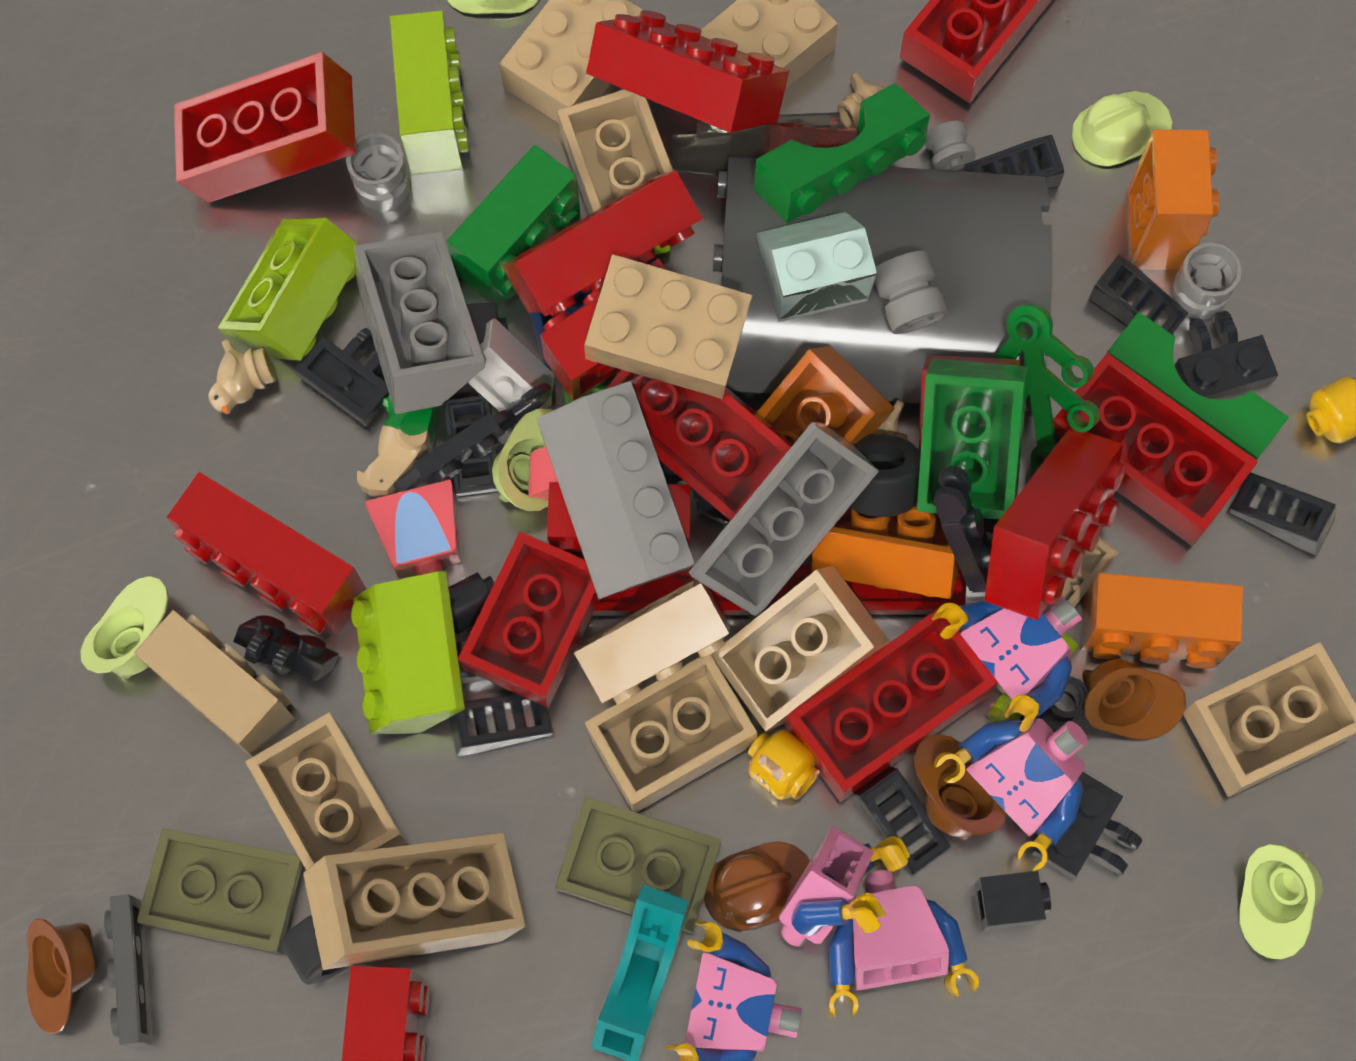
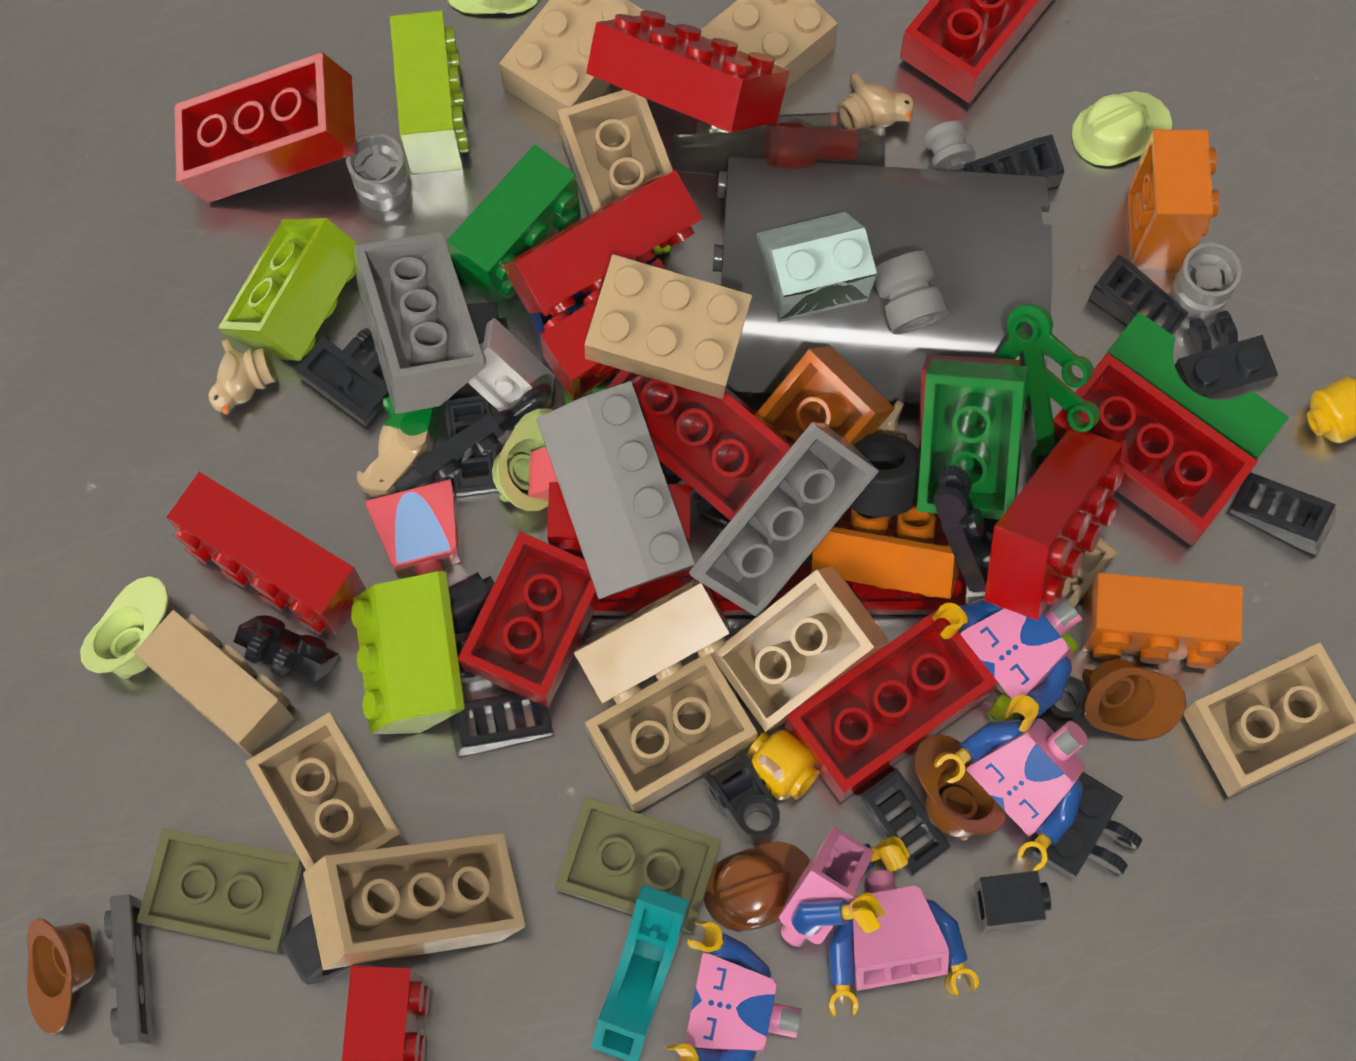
green arch [753,83,930,223] -> none
yellowish green piece [1240,844,1323,960] -> none
none -> black piece [701,751,780,846]

